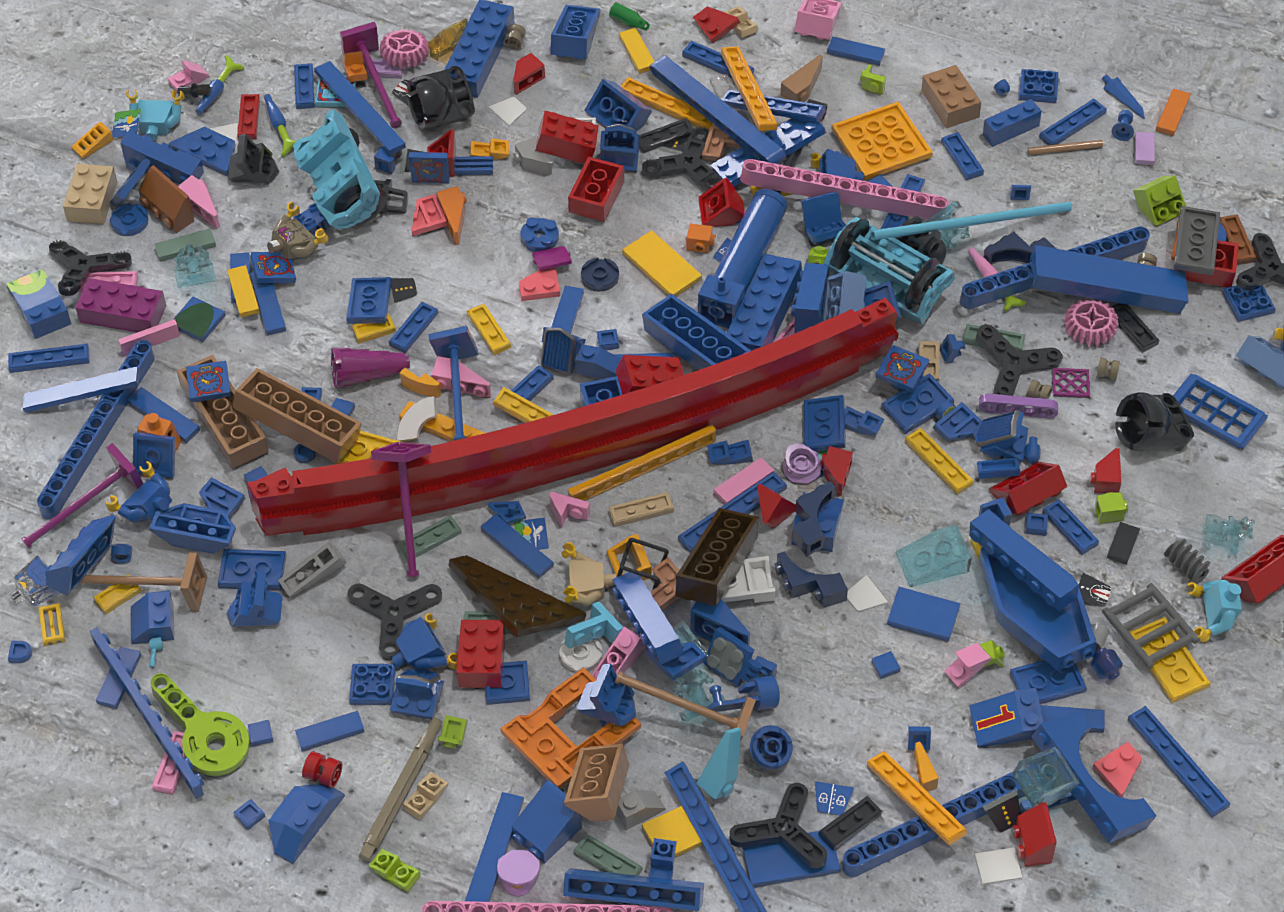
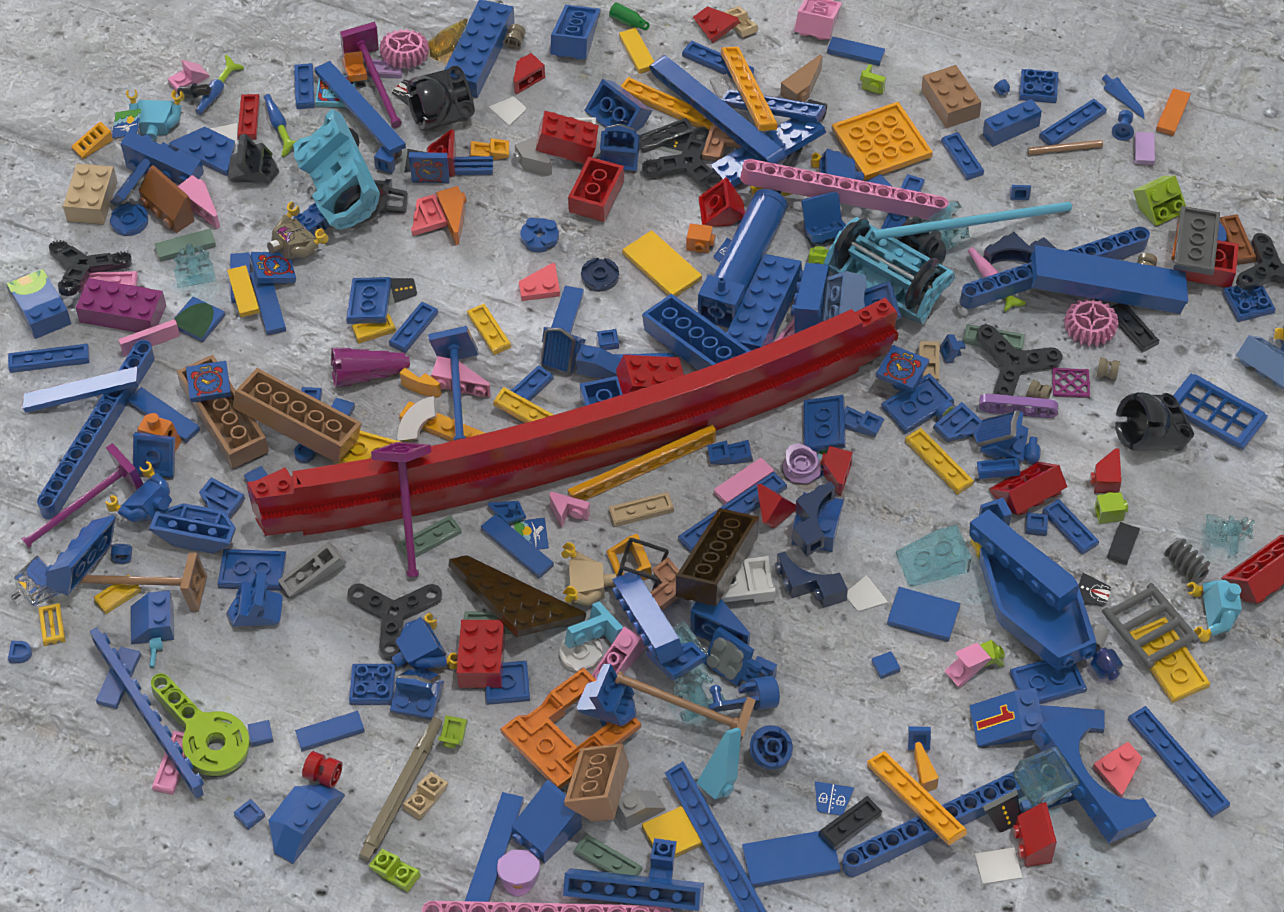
magenta piece [532,246,572,271] -> none
black piece [729,783,828,868] -> none

